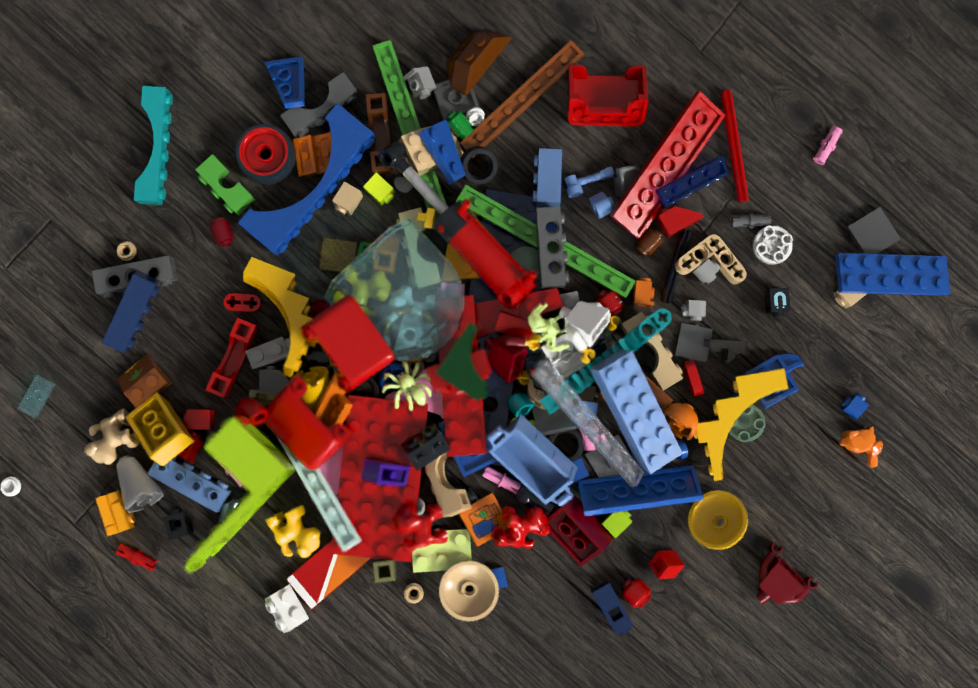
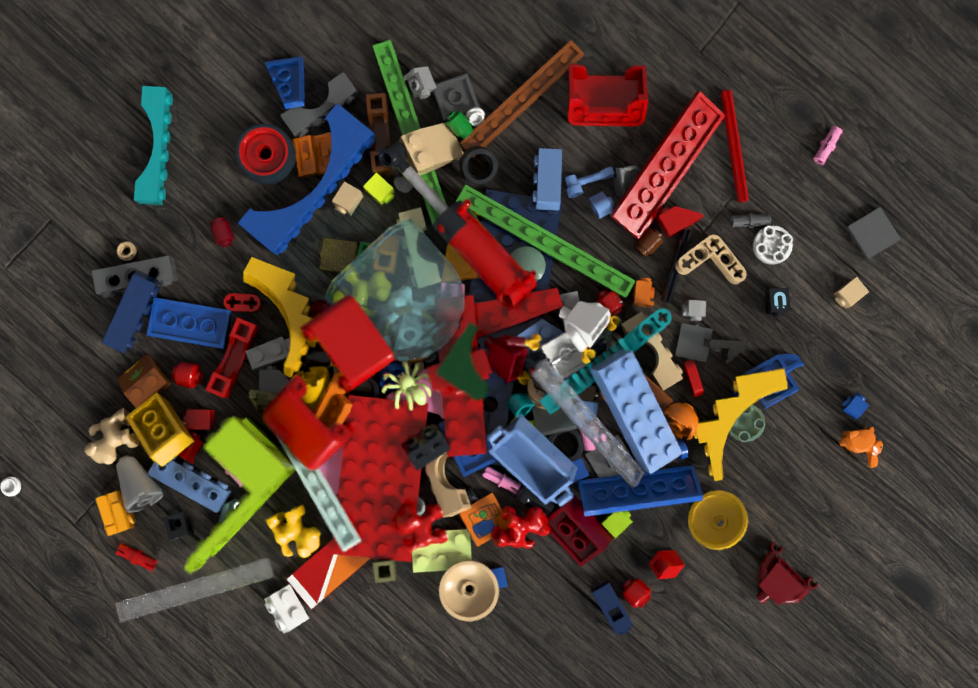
clear light blue plate [18,374,56,418] -> none
bright green arch [196,154,255,215] -> none
red cylinder [235,397,268,425] -> none
dark purple slope [361,459,410,486] -> none
tan plate [404,583,424,603] -> none
yellow tile [416,208,438,229] -> none
blue wing [419,119,466,185] -> none
reddish brown wedge [446,31,511,96] -> none
red tile [494,310,537,339] -> none
yellowish green animal [528,303,570,351] -> none
dark grey brick [535,207,569,289] -> none
clear blue tile [656,156,729,208] -> none
light grey plate [693,259,720,284] -> none
blue plate [835,253,950,296] -> none
none -> clear plate [115,557,274,622]
none -> blue plate [146,298,232,349]
none -> red head [172,361,203,388]

